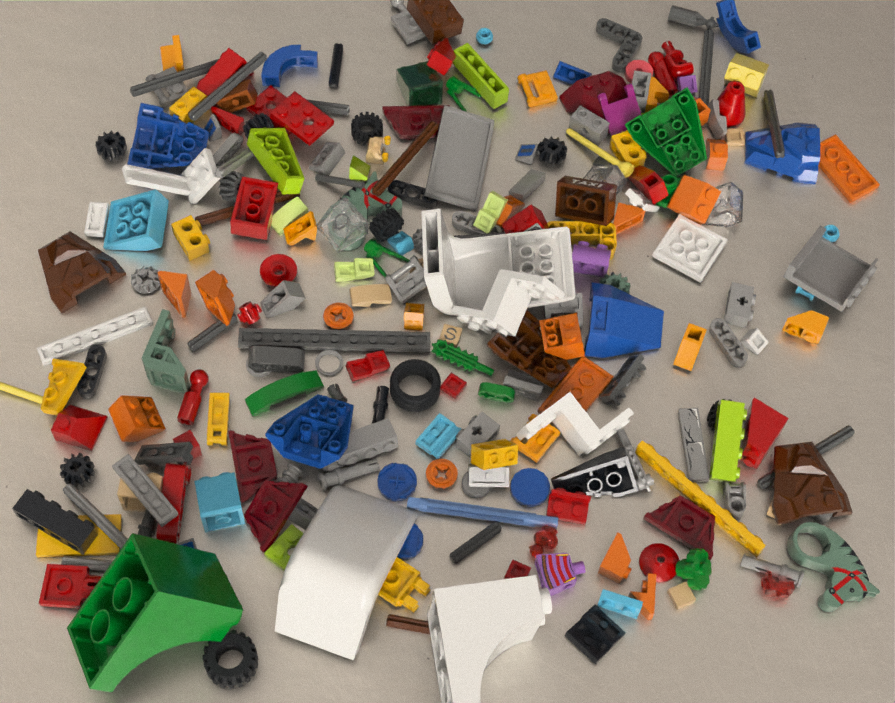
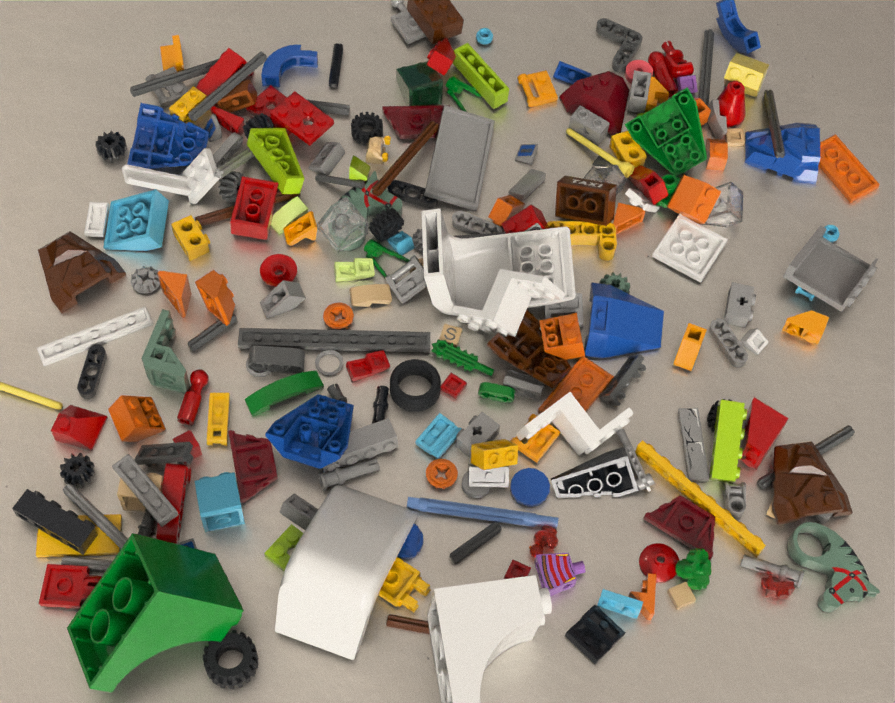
yellow wing [40,358,87,415] -> none
red gear [237,301,262,325] -> none
dark red wing [244,480,308,553] -> none
light grey bush [278,463,304,483] -> none
blue tile [377,463,417,502] -> none
light orange slope [404,303,425,330] -> none
yellowish green slope [473,191,508,233] -> none
black gear [537,136,567,166] -> none
red bracket [546,488,591,525] -> none
medium lavender brick [572,241,611,278] -> none
magenta flag [598,84,642,136] -> none
orange slope [598,532,632,584] -> none
dark grey wheel [668,5,719,30] -> none

